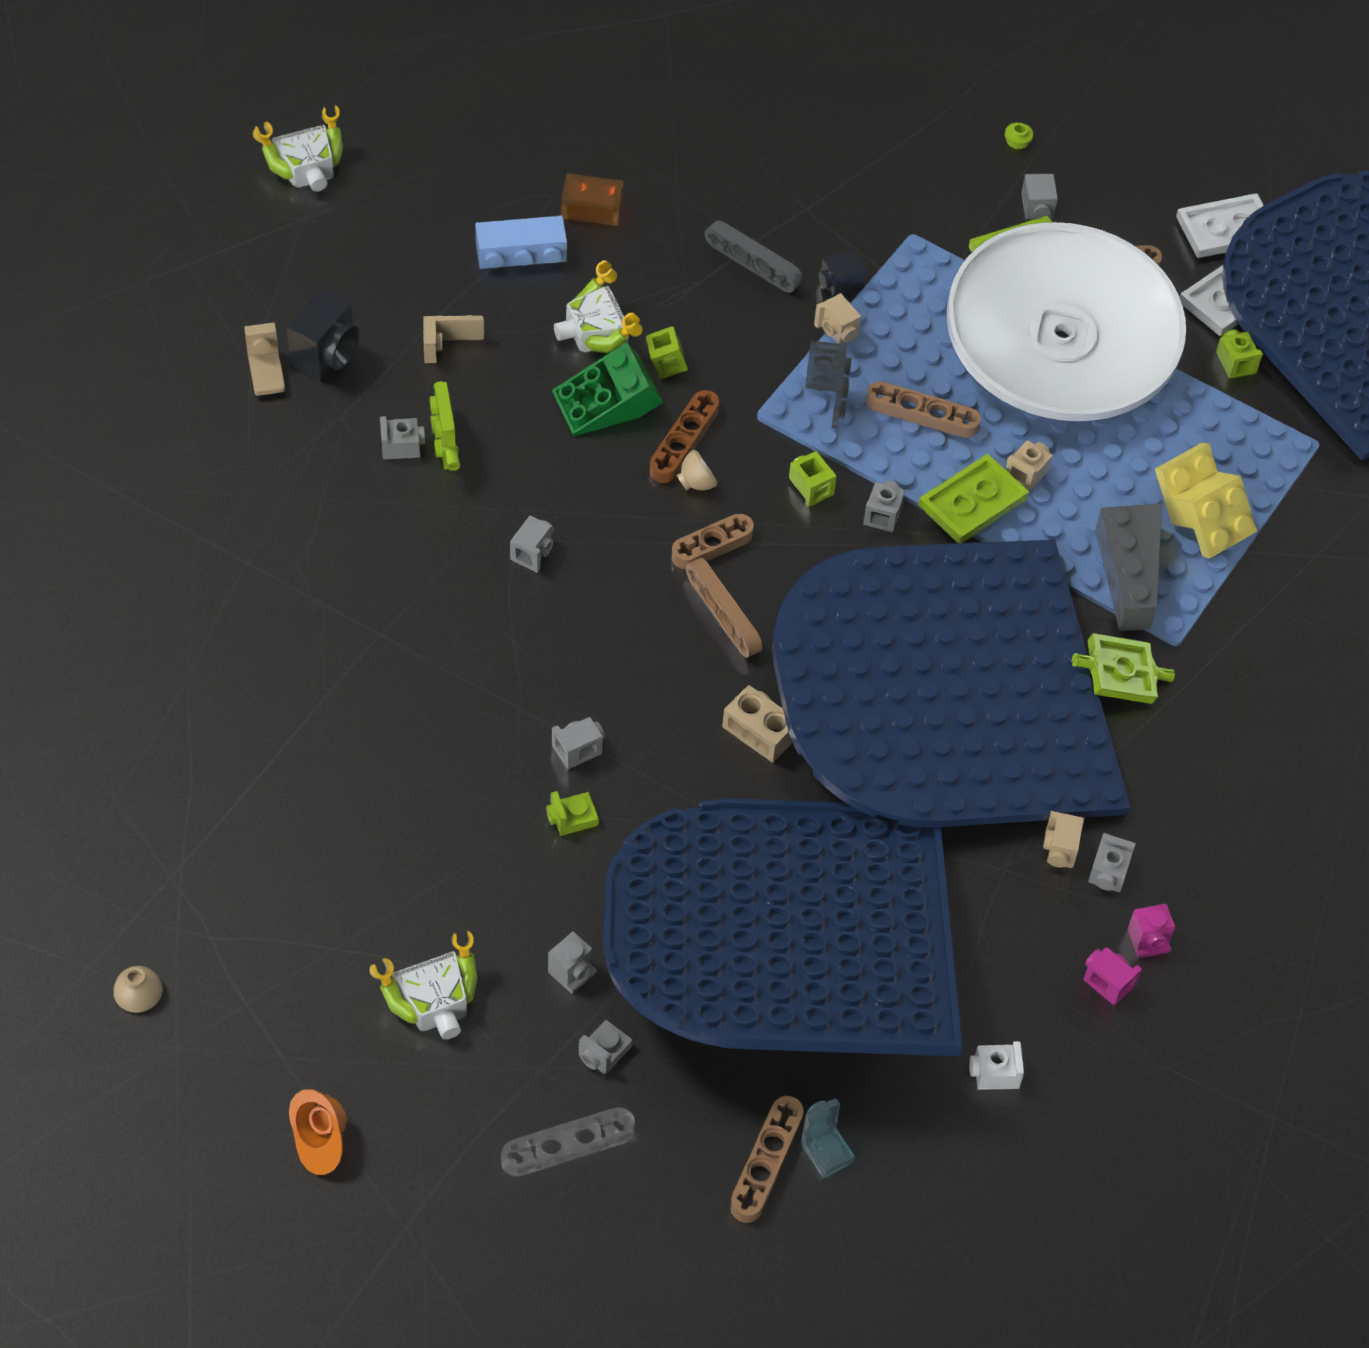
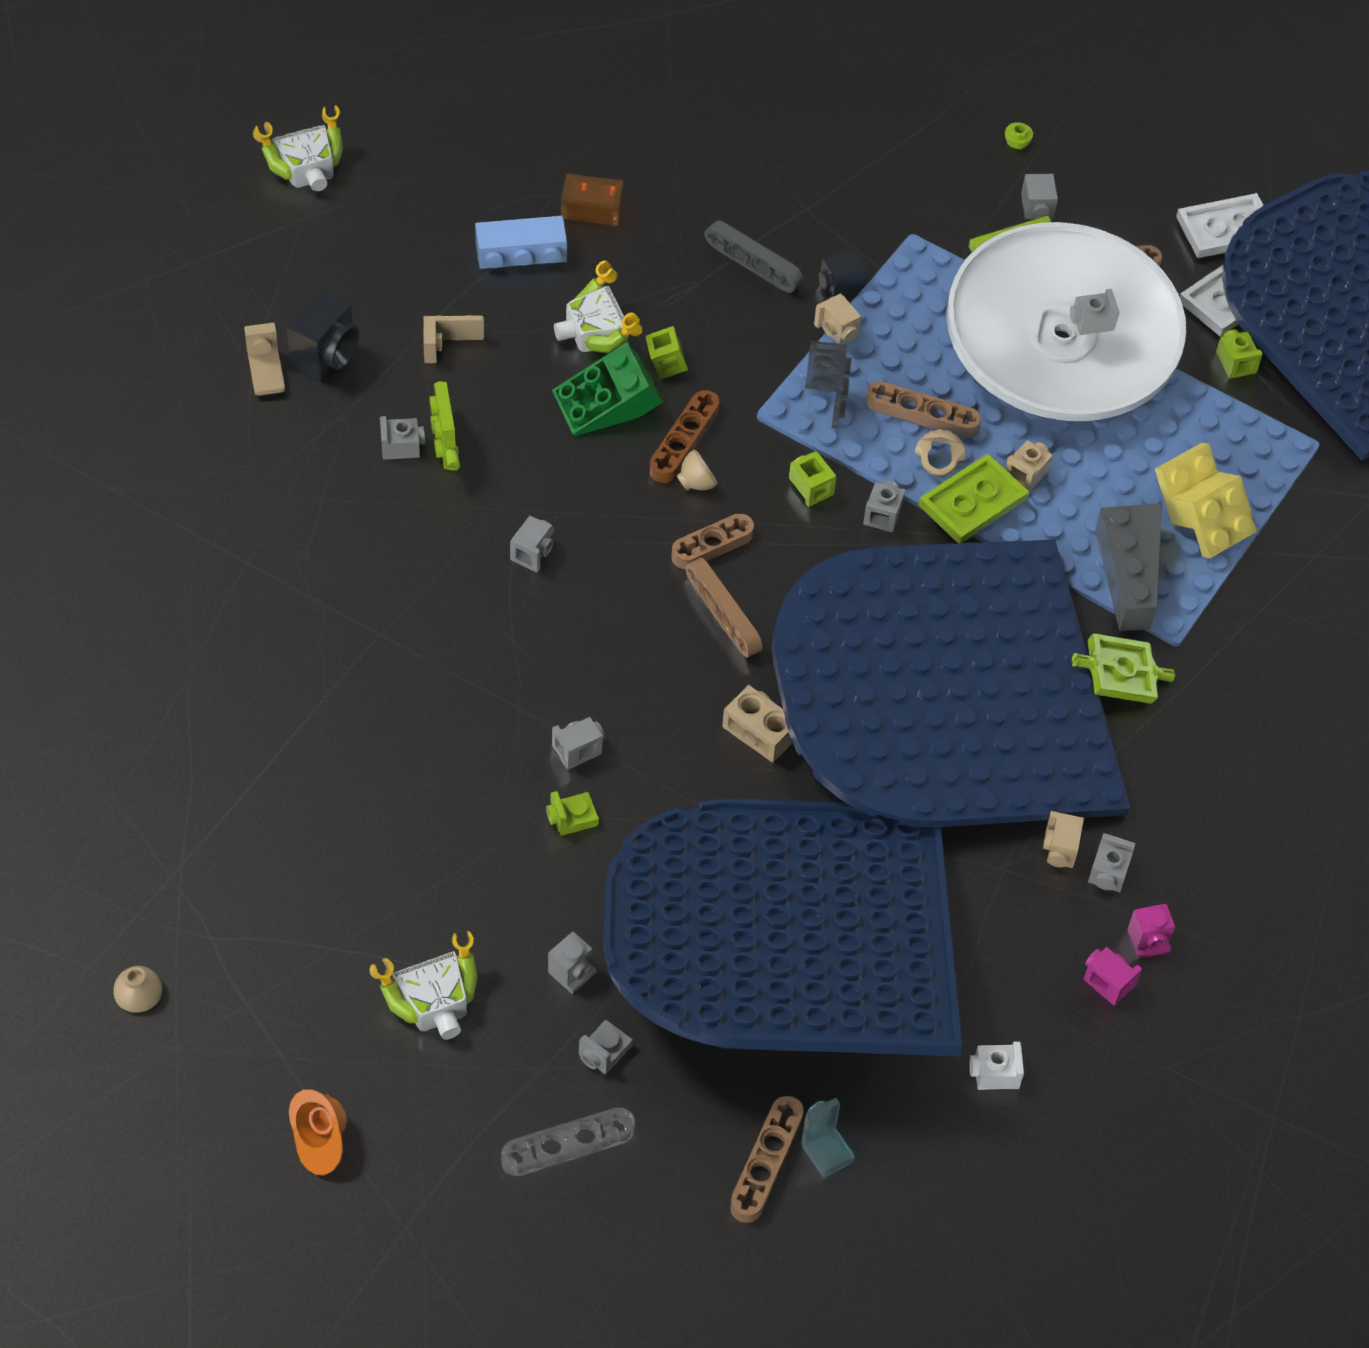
none -> tan piece [915,429,966,477]
none -> light grey brick [1070,289,1120,335]

